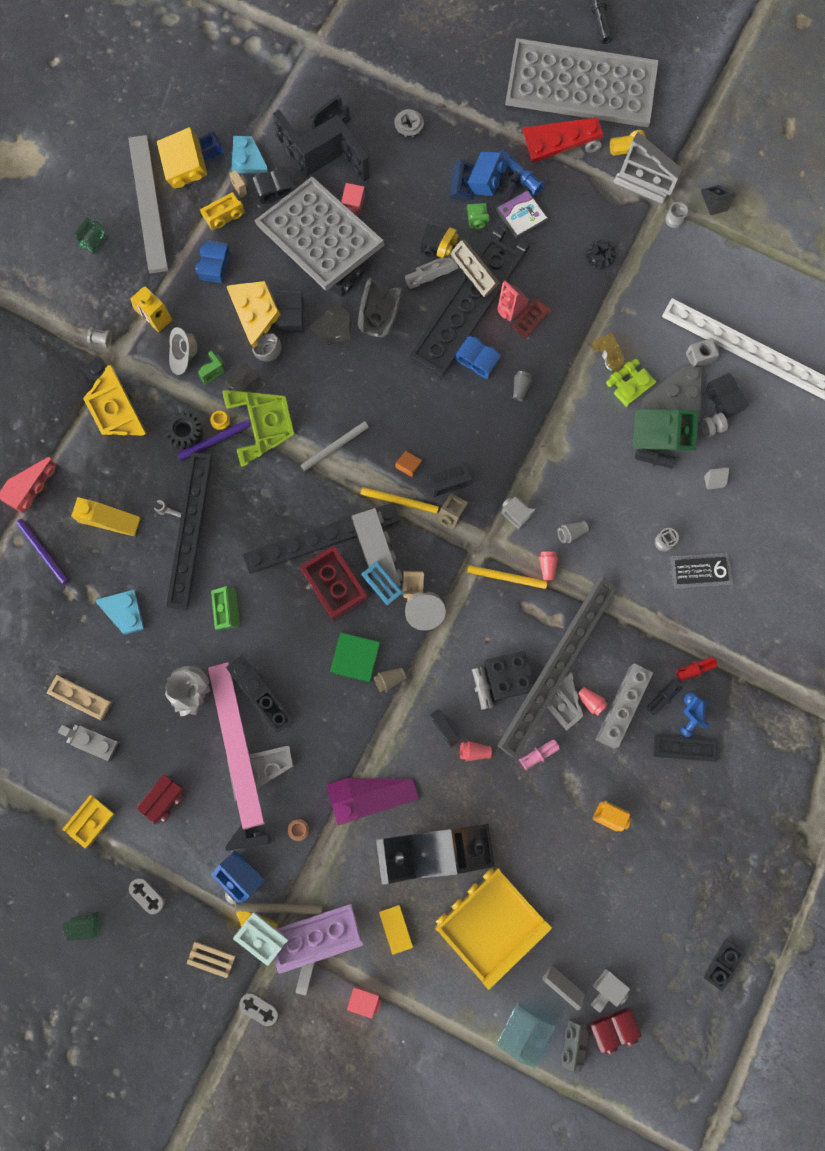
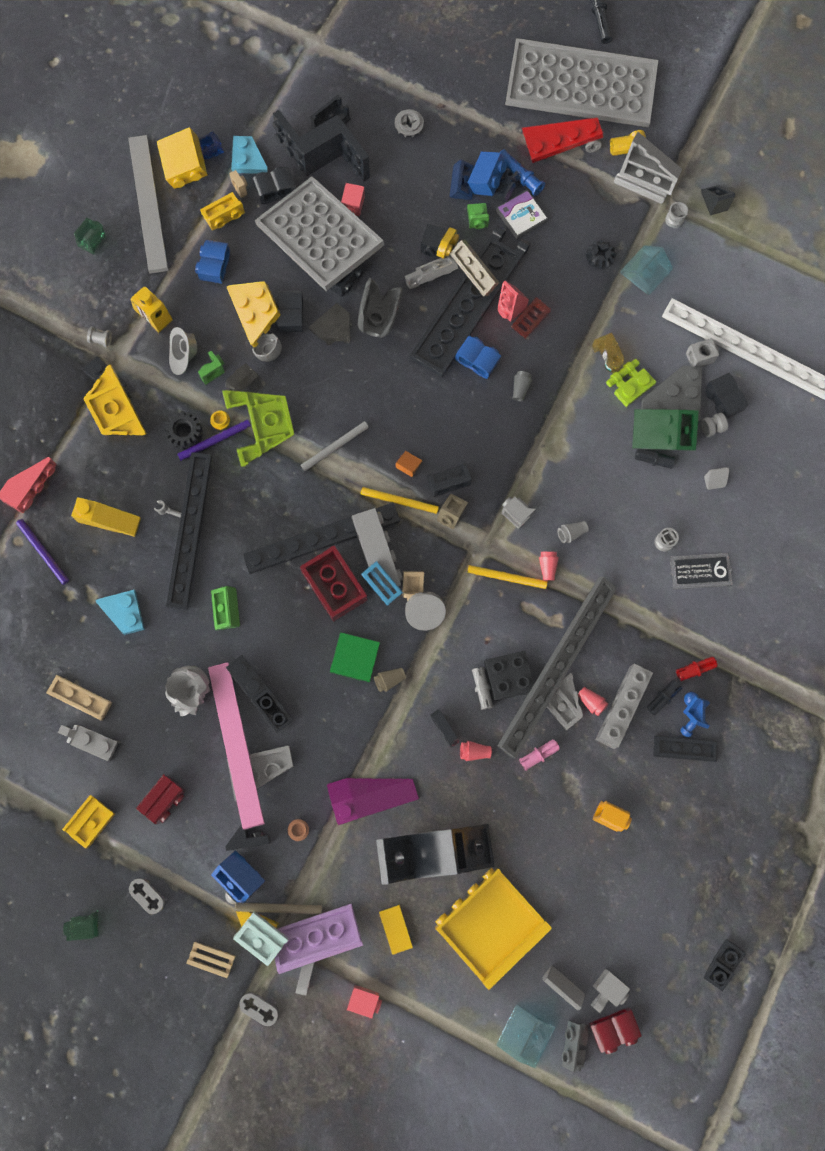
none -> clear light blue slope [620,245,673,295]

